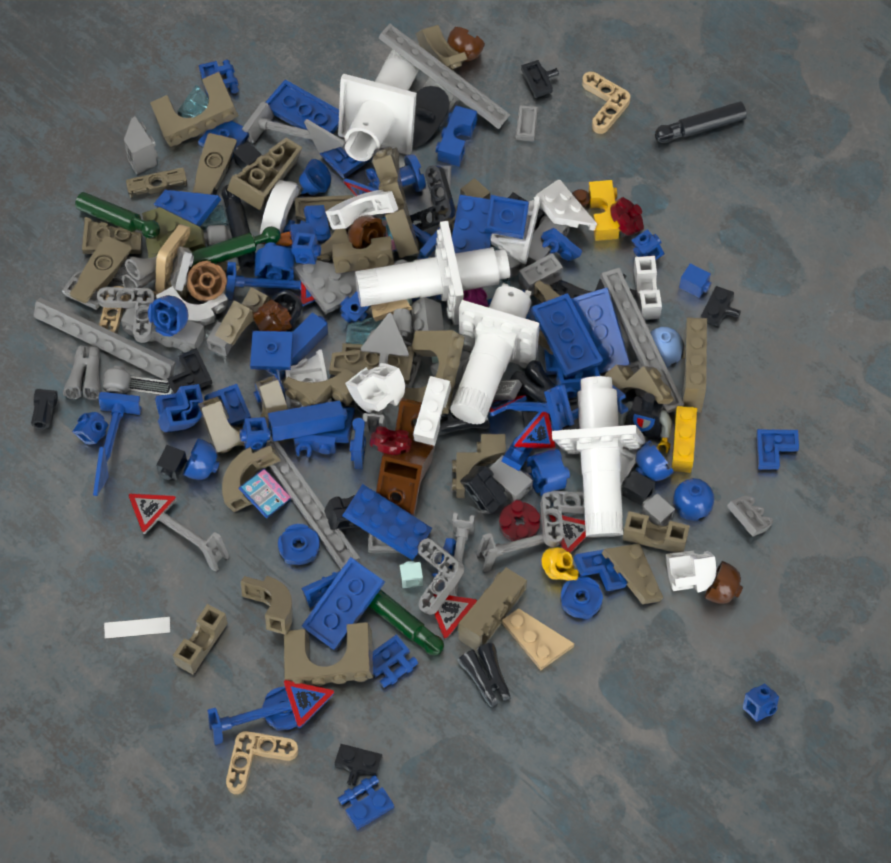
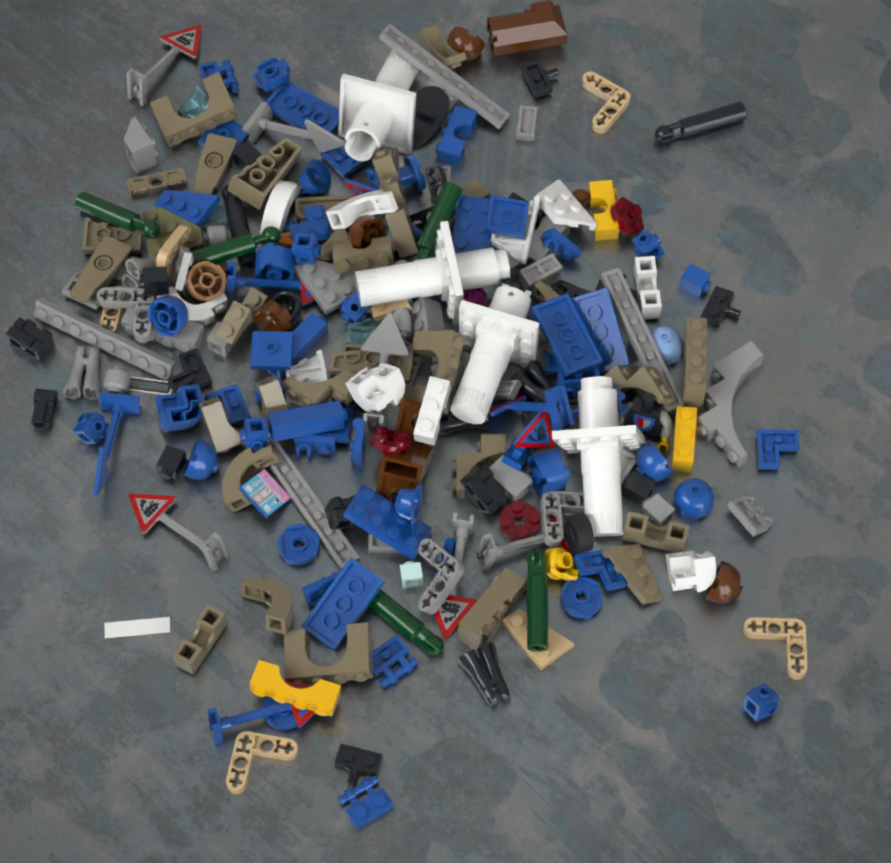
none -> black brick [6,317,54,361]
none -> light grey piece [127,25,201,107]
none -> black brick [140,266,169,296]
none -> yellow arch [250,660,341,717]
none -> blue plate [253,58,291,92]
none -> blue piece [395,484,422,533]
none -> dark green piece [409,181,463,262]
none -> reddish brown brick [487,0,568,56]
none -> dark green piece [526,549,549,652]
none -> black tyre [563,512,594,554]
none -> light grey arch [696,341,764,467]
none -> tan beam [743,617,807,680]

